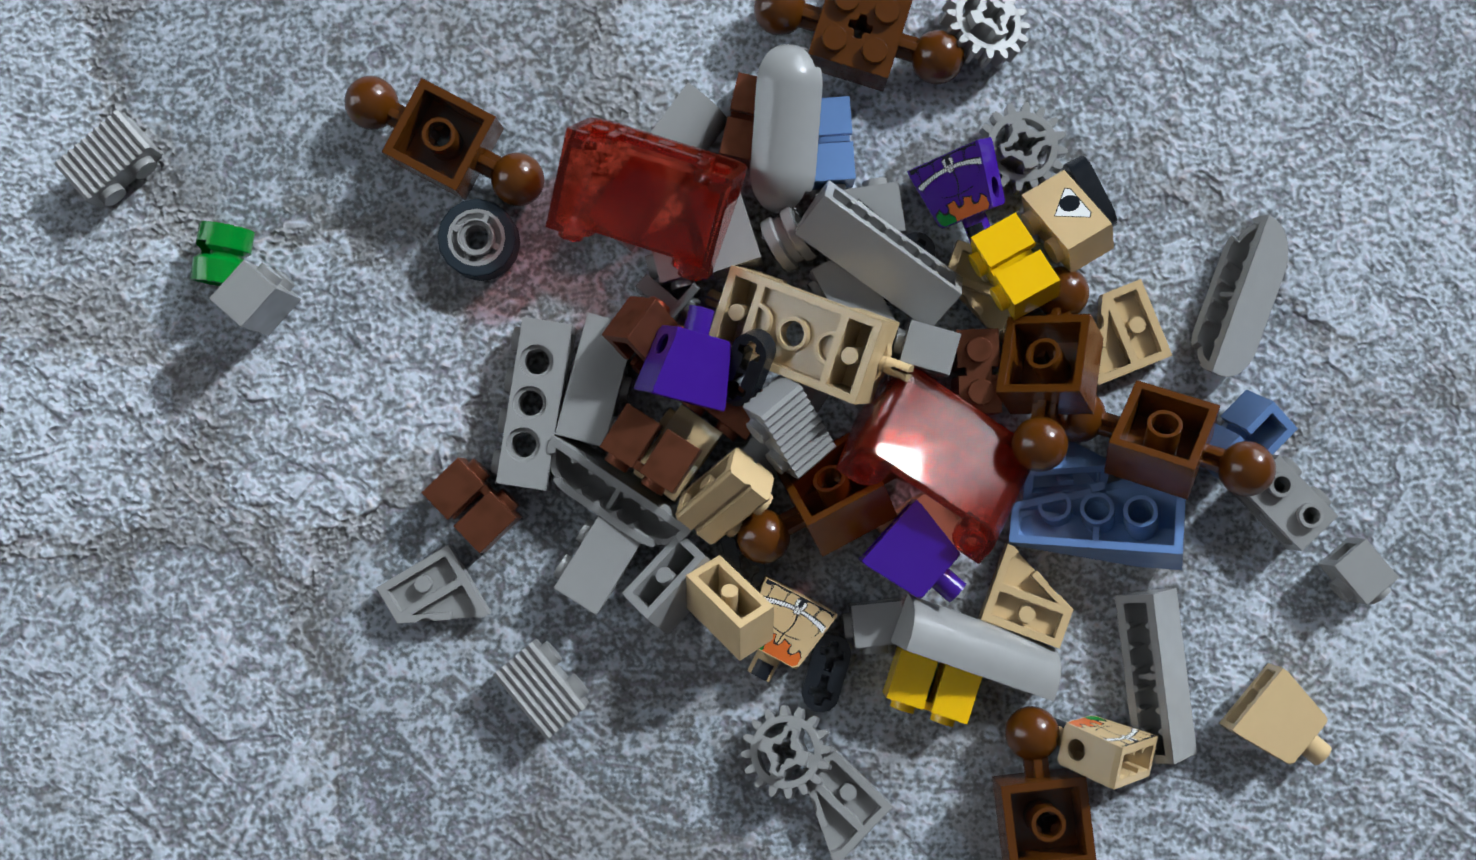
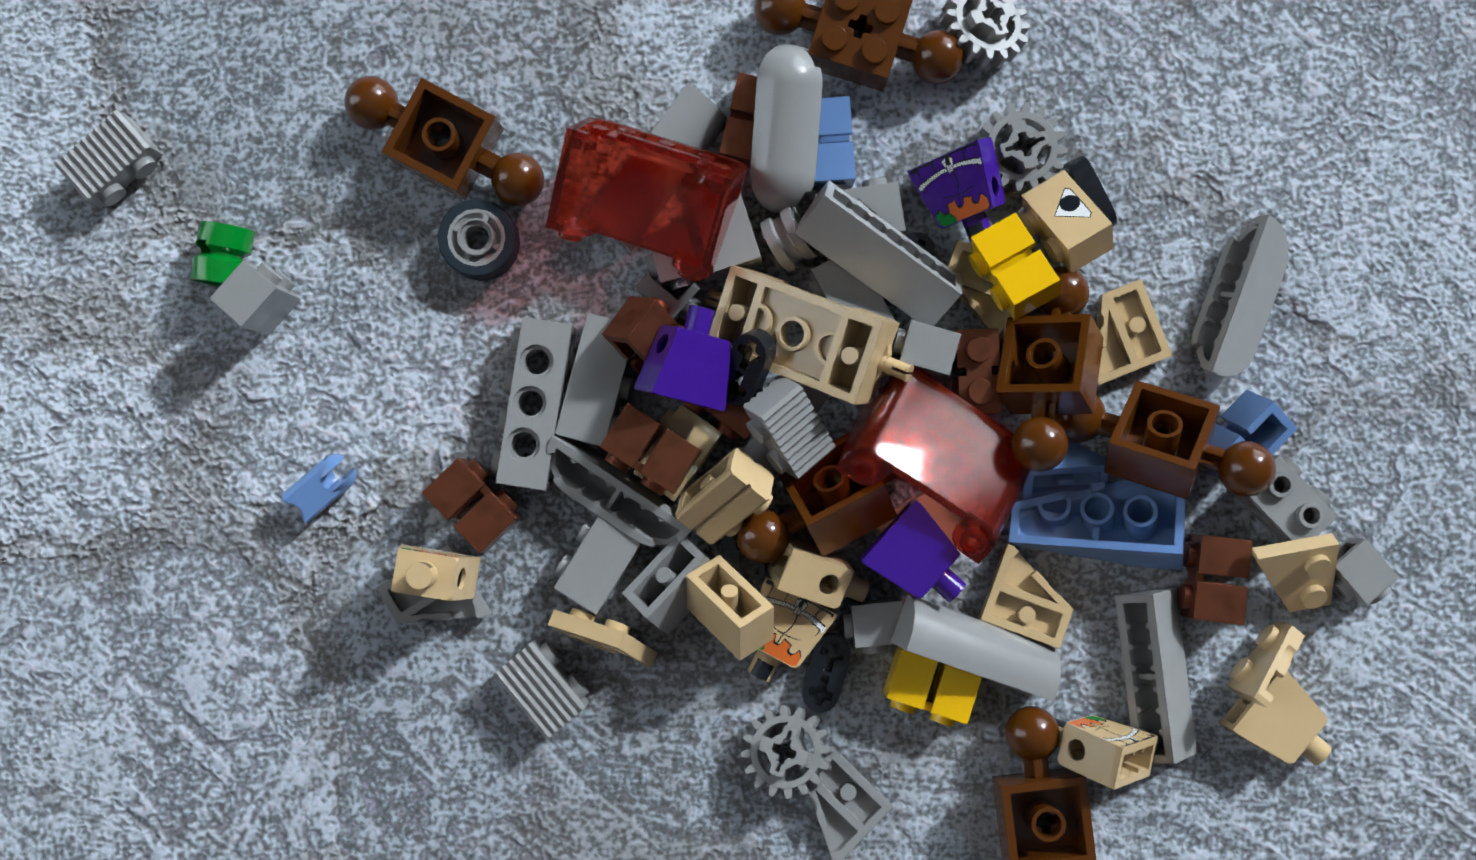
none -> medium blue piece [281,454,357,523]
none -> tan torso [391,544,481,601]
none -> tan wing [548,608,657,668]
none -> tan torso [767,535,869,609]
none -> copper piece [1177,534,1253,625]
none -> tan wing [1226,621,1305,708]
none -> tan wing [1251,533,1340,612]

